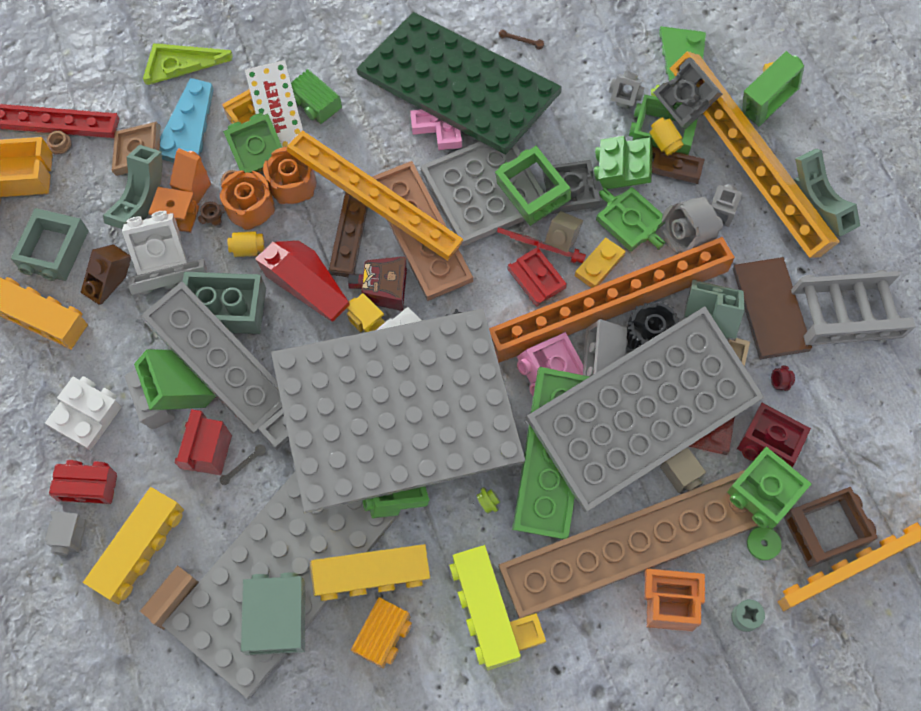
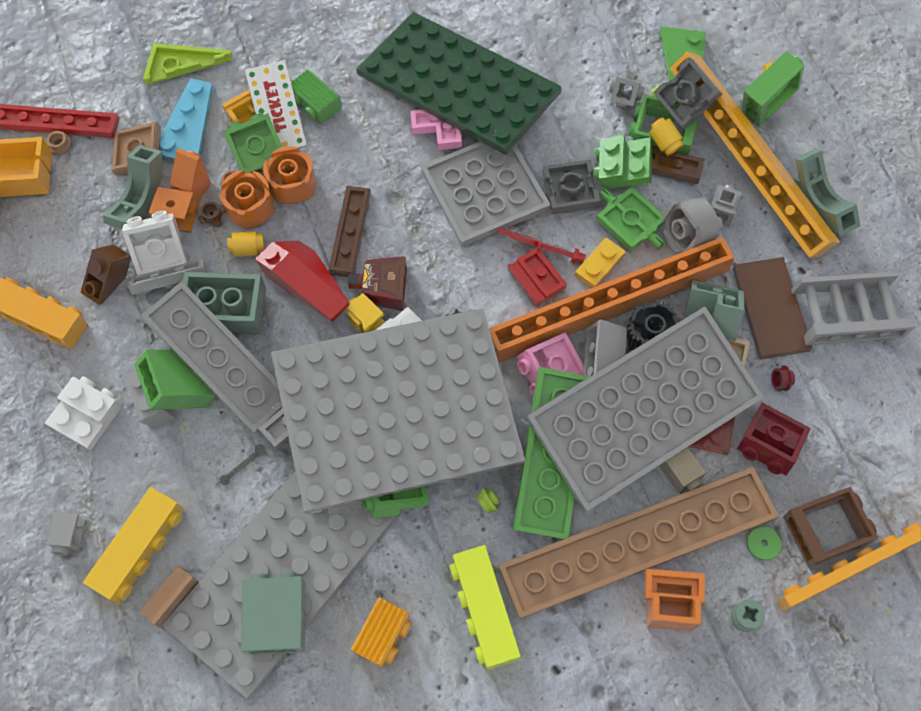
sand green window [11,208,89,281] -> none
red brick [49,460,117,504] -> none
red plate [175,409,232,475] -> none
light orange plate [287,130,463,261] -> none
yellow brick [310,544,430,601] -> none
nougat plate [372,161,473,301] -> none
bright green window [495,146,571,226] -> none
reddish brown hinge [498,29,544,50] -> none
yellow plate [510,613,546,652] -> none
dark tan brick [545,211,583,252] -> none
bright green plate [727,447,812,530] -> none

